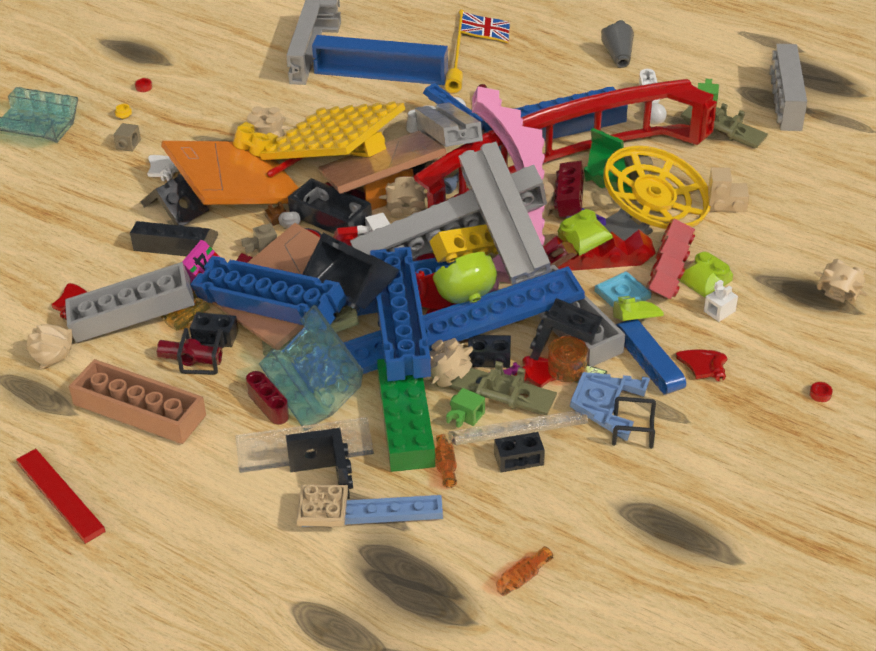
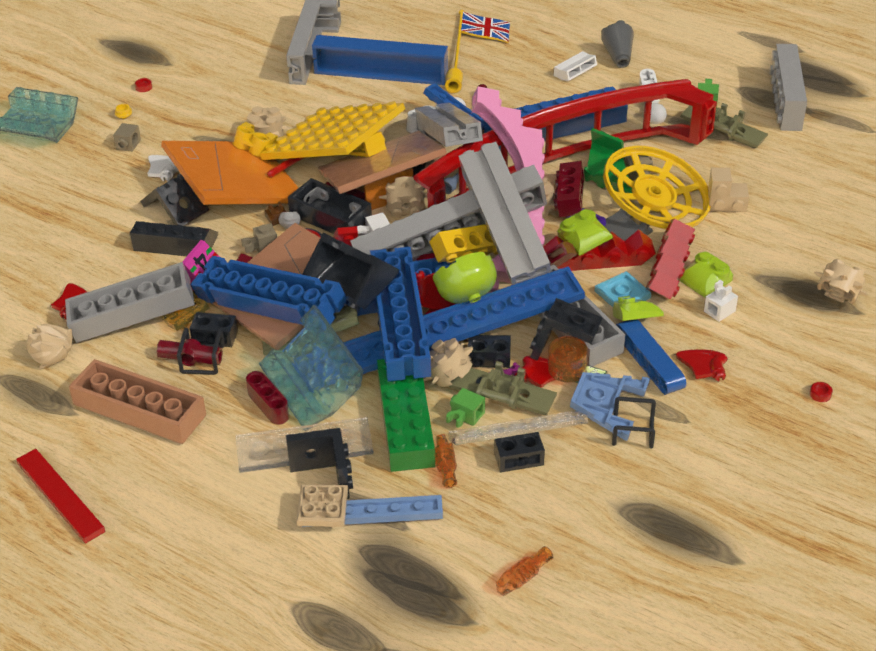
none -> white piece [554,51,597,81]

